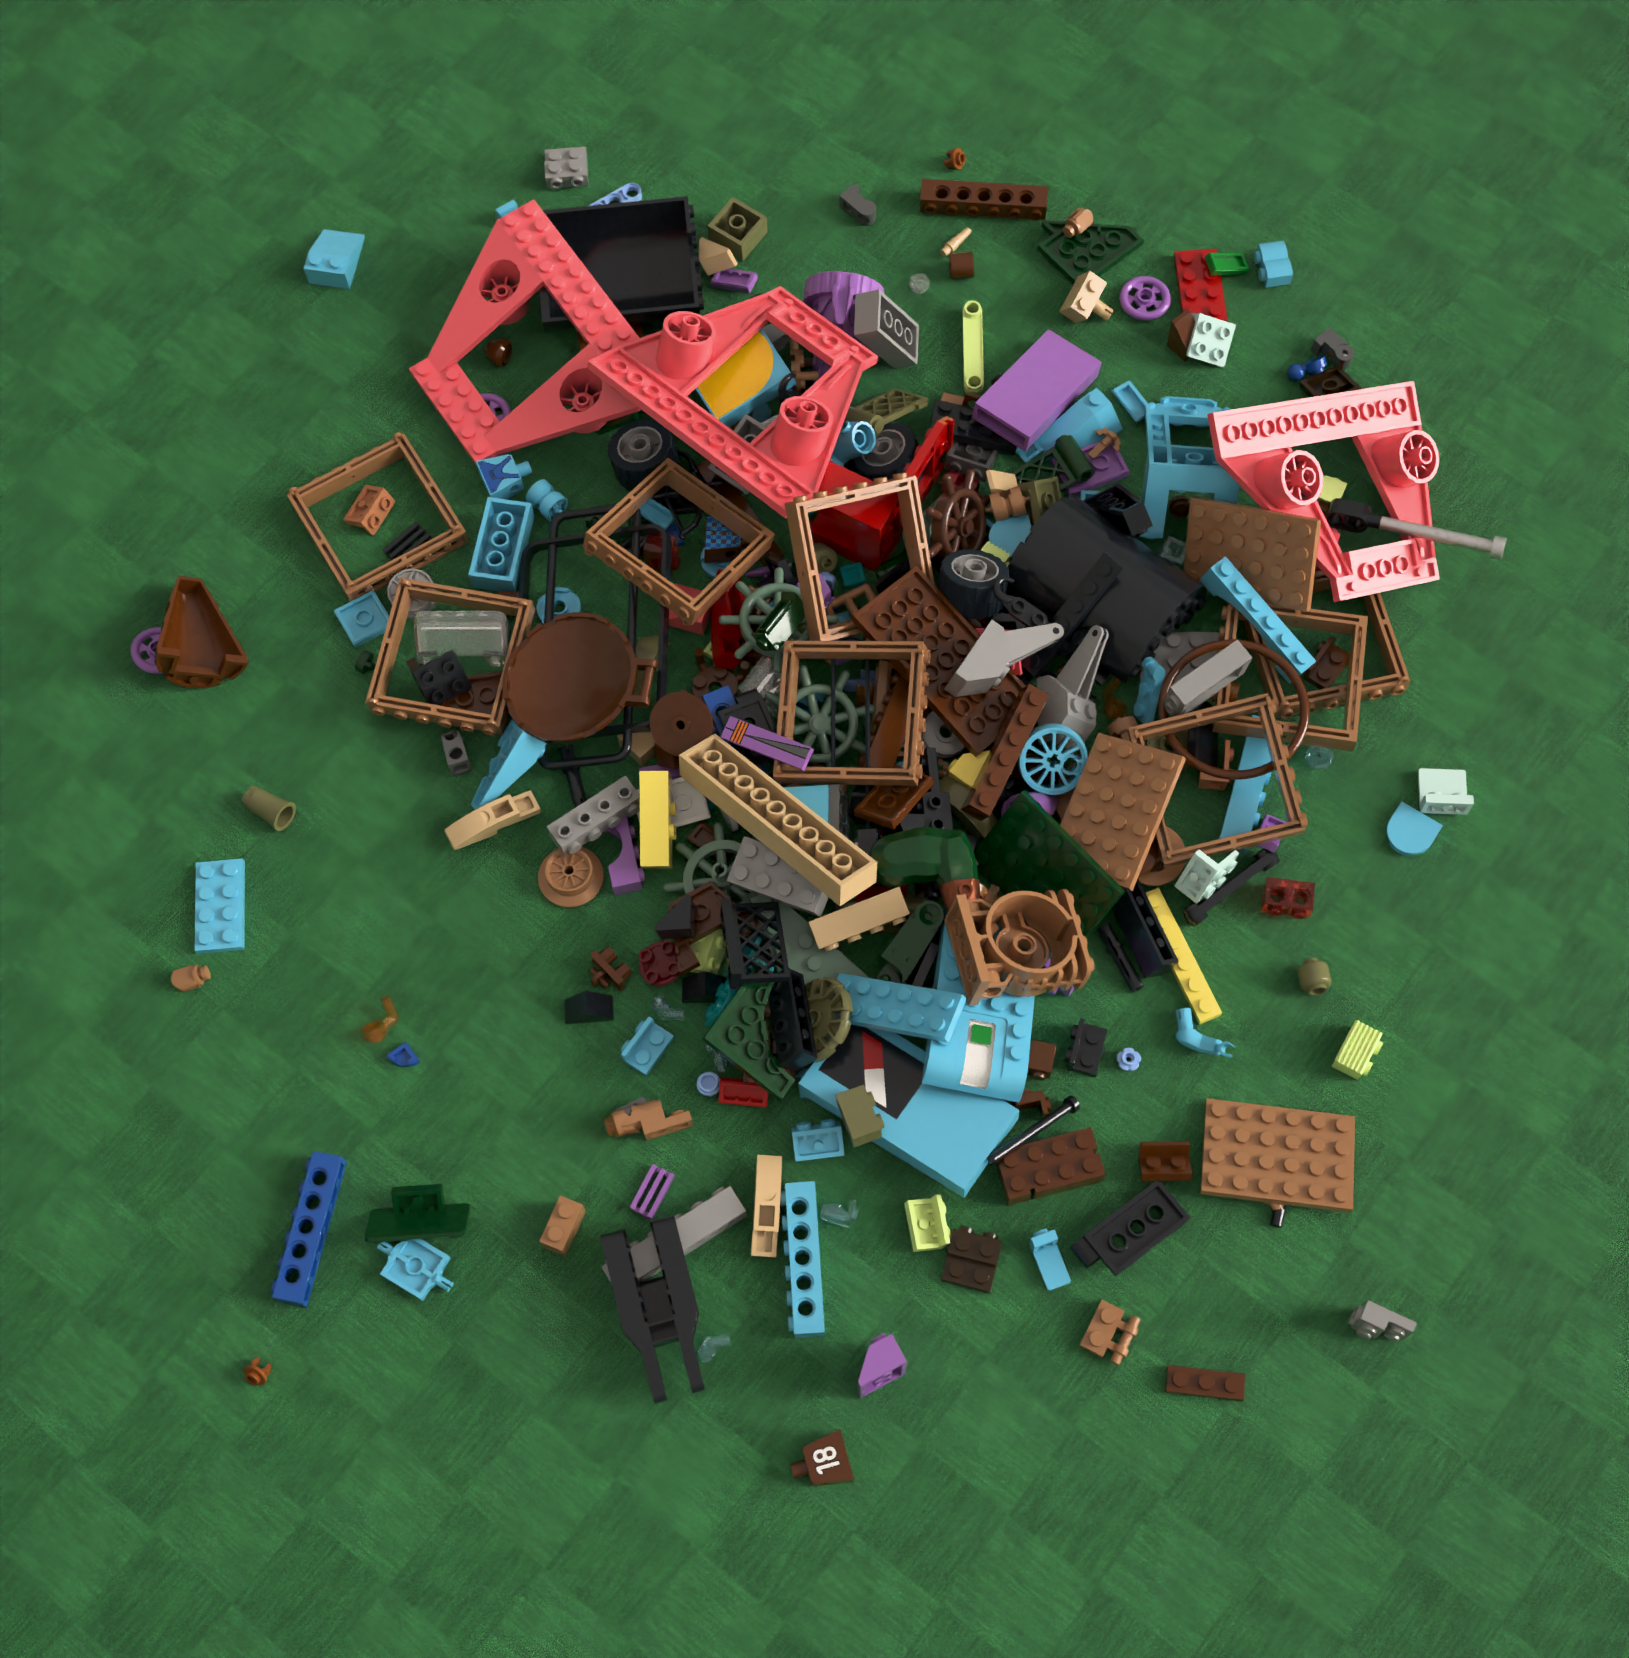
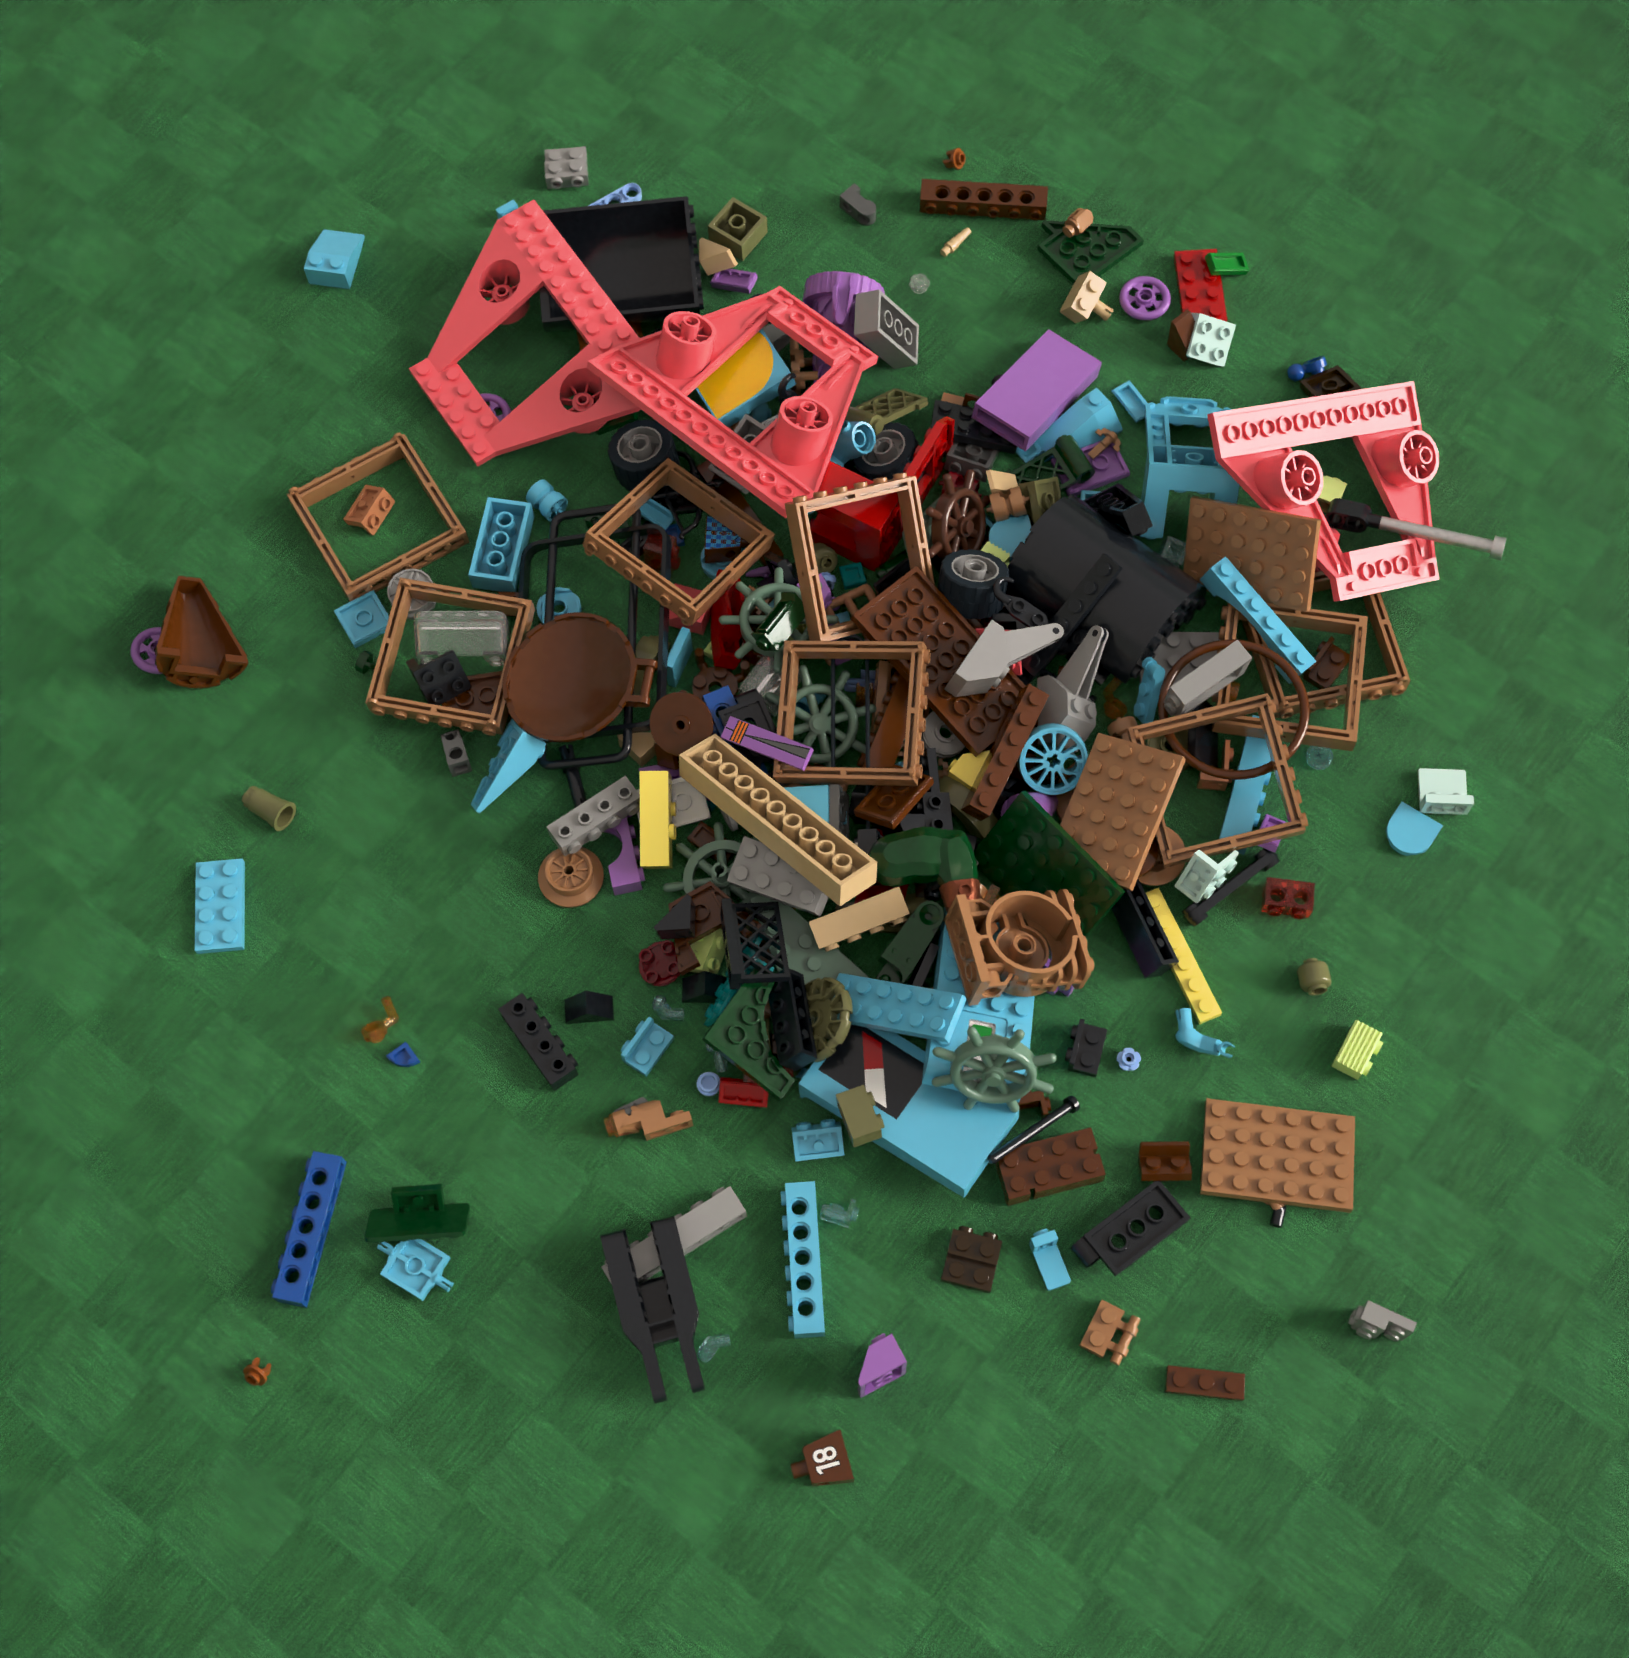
medium nougat arm [171,964,211,992] -> none
black tile [383,522,432,560] -> none
tan slope [444,790,541,851] -> none
medium azure torso [476,454,532,500] -> none
reddish brown cone [485,339,512,367] -> none
medium nougat brick [539,1196,586,1257] -> none
reddish brown hips [589,946,632,992] -> none
medium lavender tile [629,1164,675,1220] -> none
tan slope [751,1155,782,1257] -> none
yellowish green bracket [904,1194,951,1252] -> none
reddish brown piece [949,252,974,279] -> none
yellowish green piece [962,300,984,396] -> none
reddish brown brick [1027,1040,1056,1081] -> none
black pin [1097,923,1145,993] -> none
reddish brown plate [1169,495,1190,518] -> none
medium azure brick [1254,241,1293,288] -> none
dark grey leg [1311,327,1354,370] -> none
none -> black brick [498,993,578,1091]
none -> medium azure tile [667,627,693,688]
none -> sand green piece [932,1027,1057,1113]

